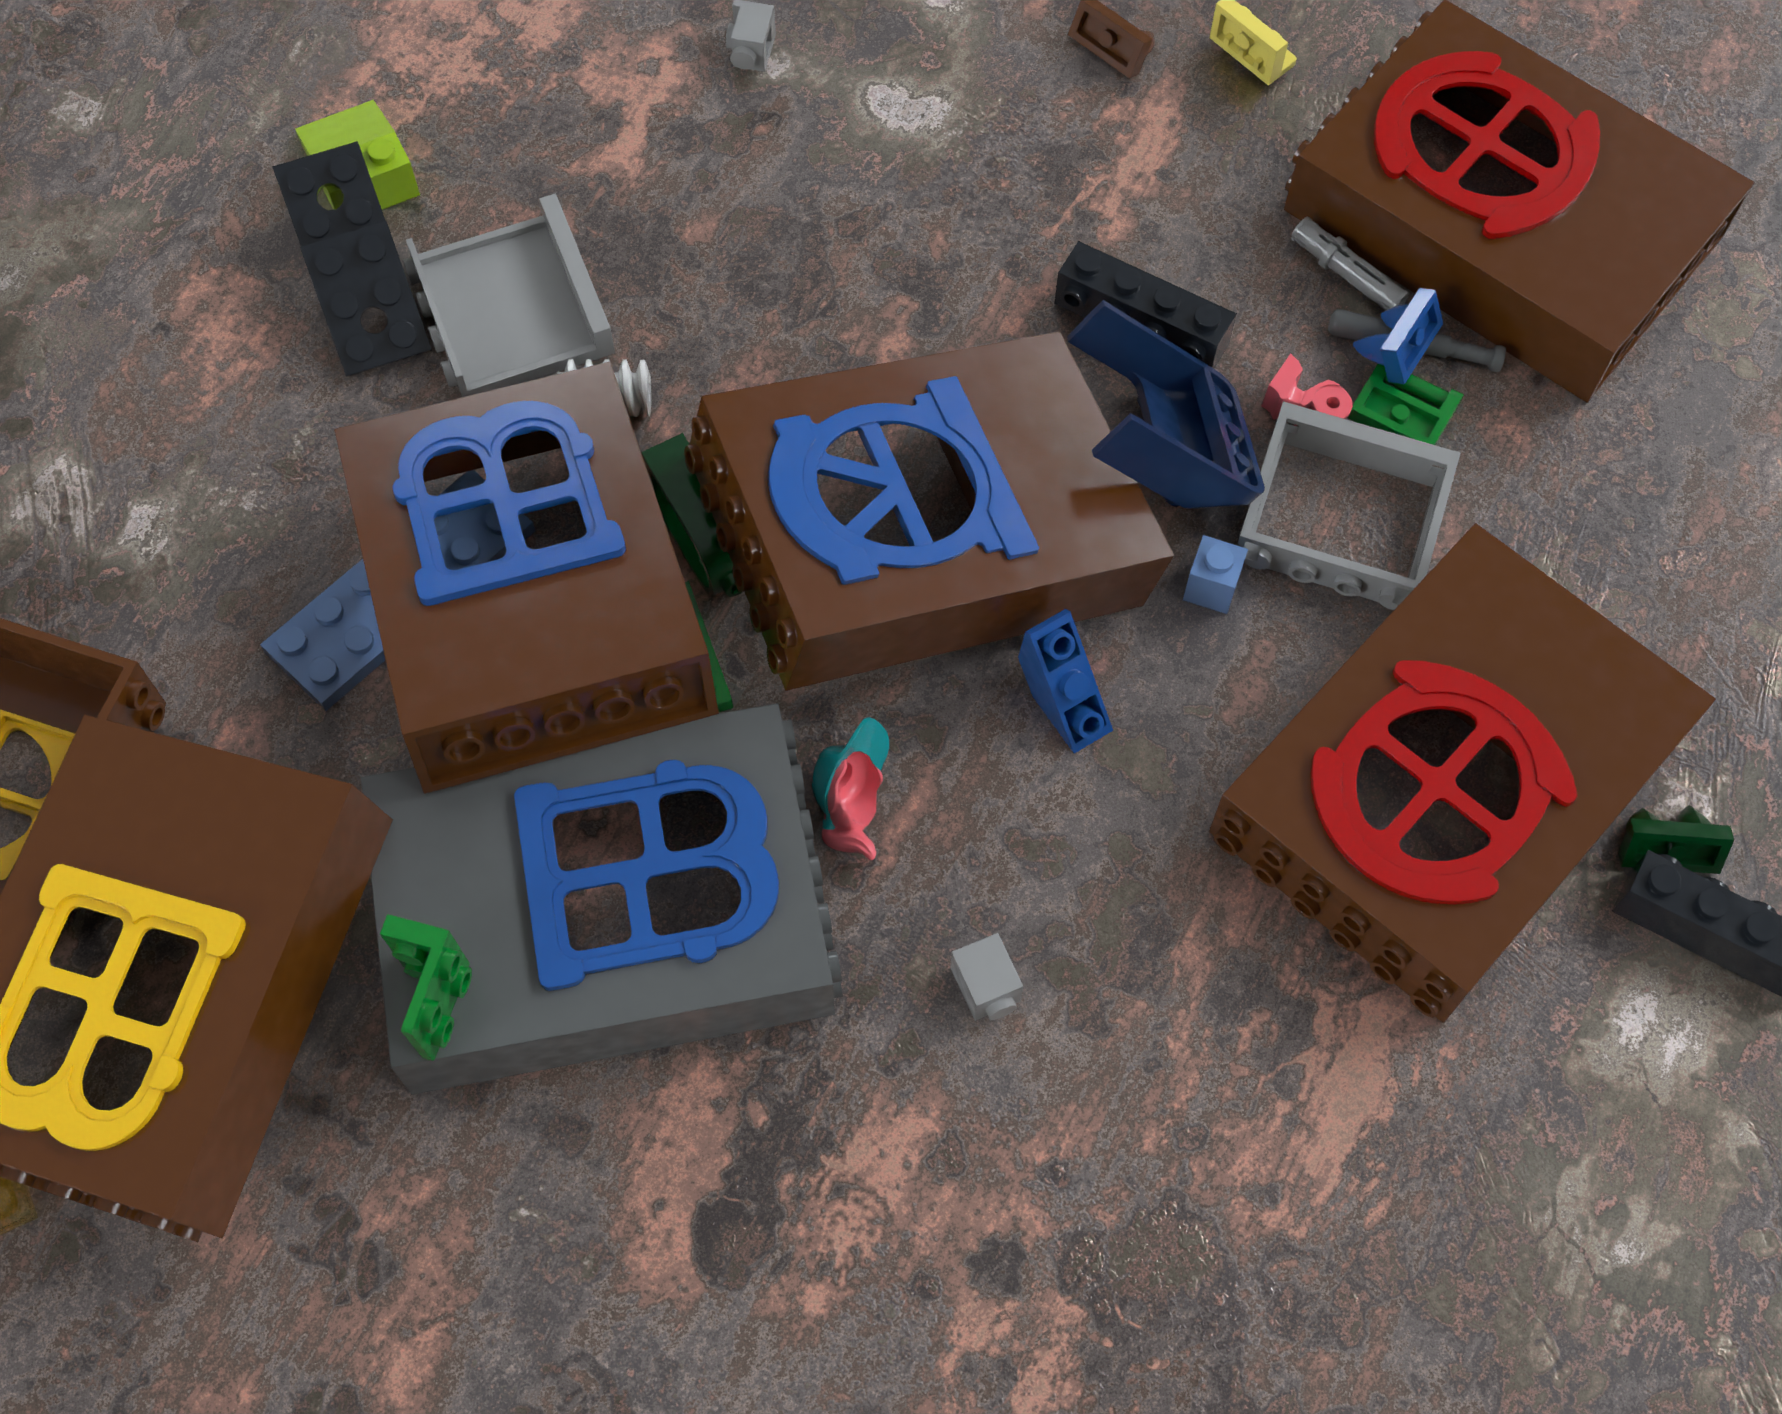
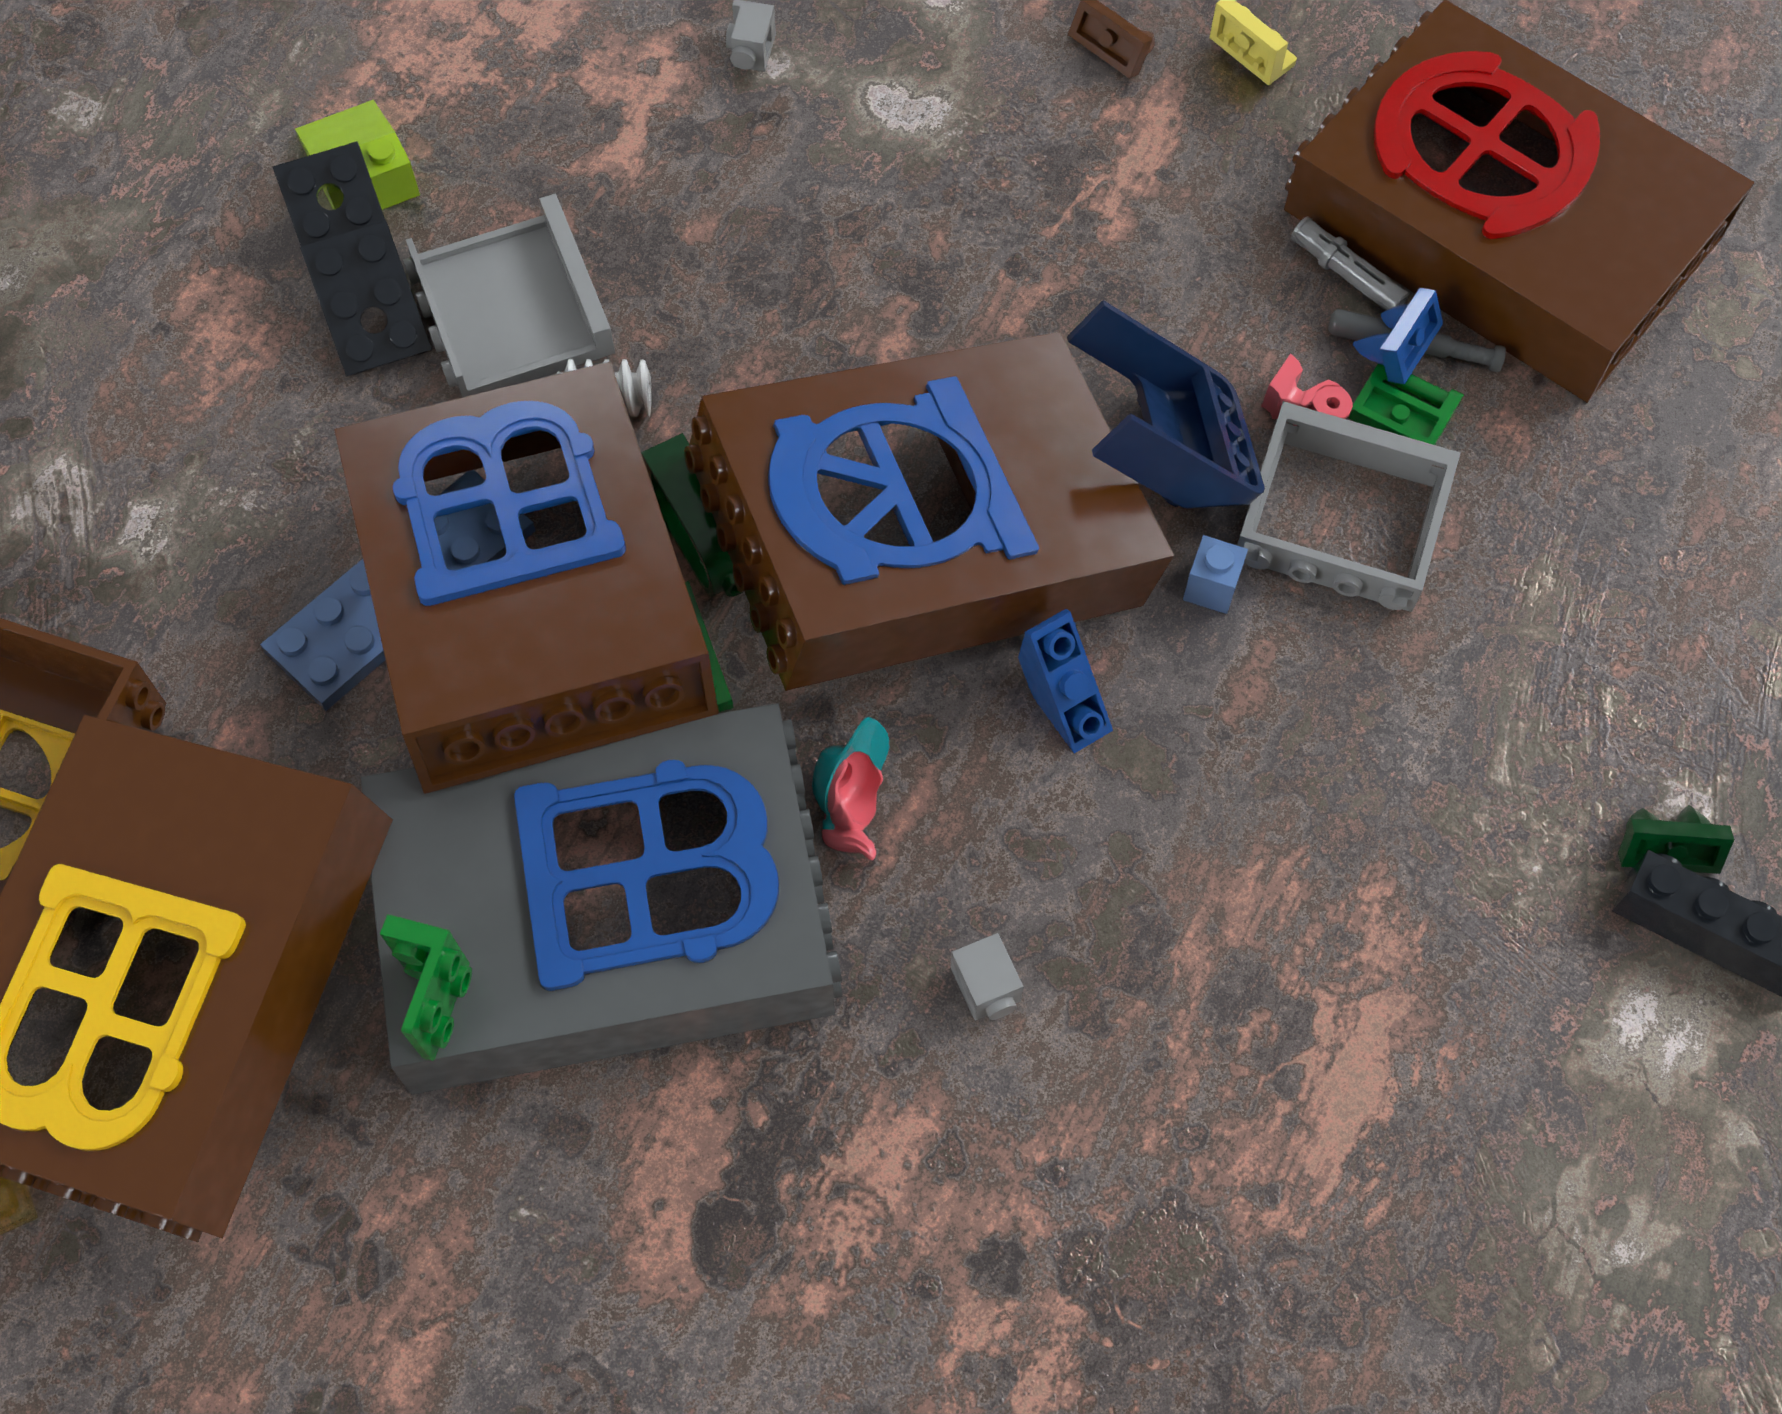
black brick [1054,241,1237,369] -> none
reddish brown panel [1209,523,1716,1023] -> none

